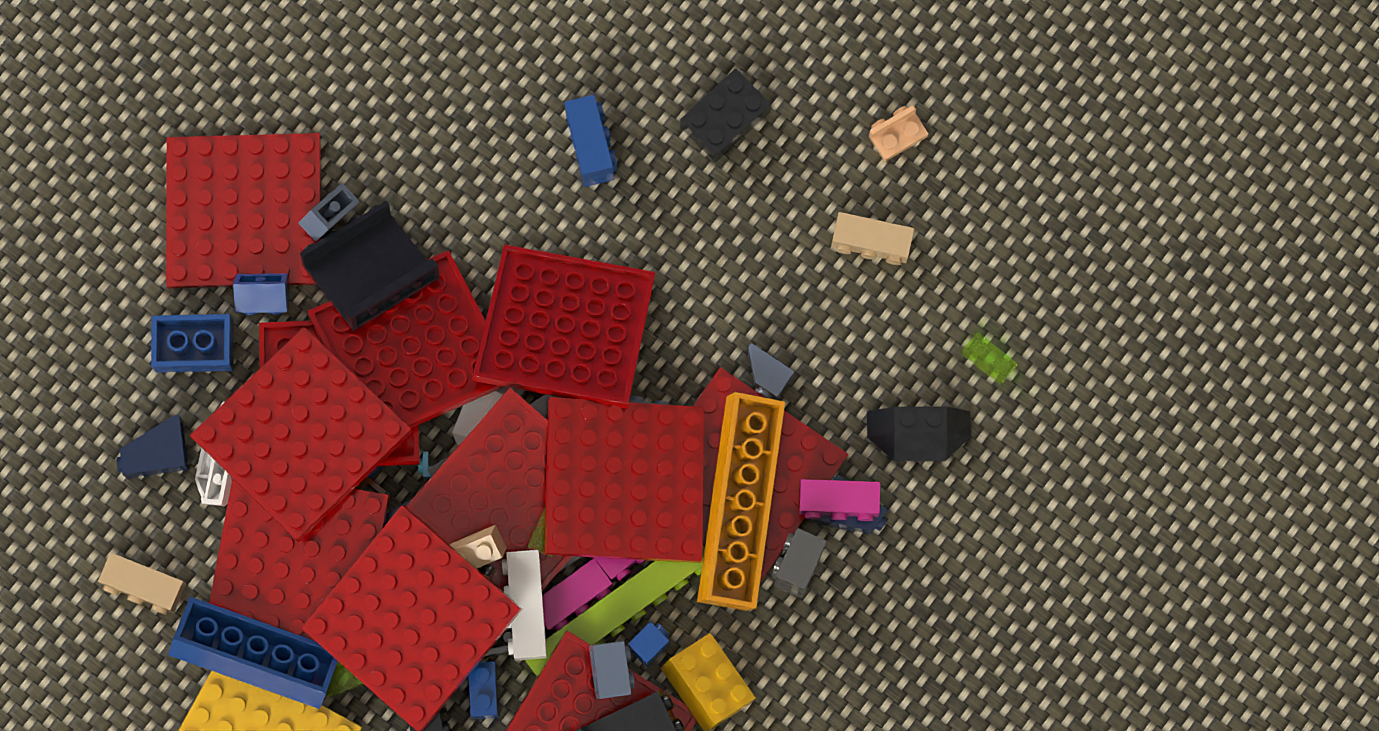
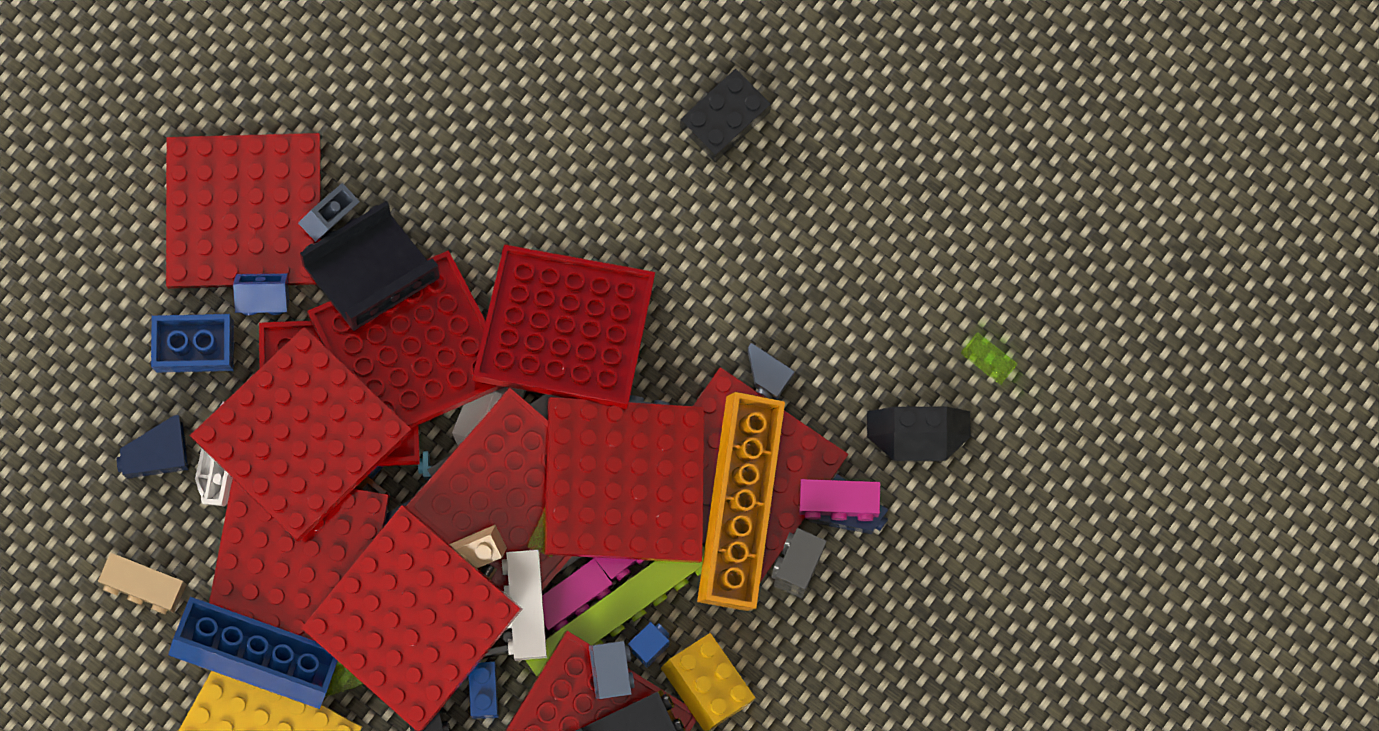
blue brick [564,95,617,187] -> none
tan brick [831,212,914,265] -> none
light nougat bracket [869,105,929,162] -> none

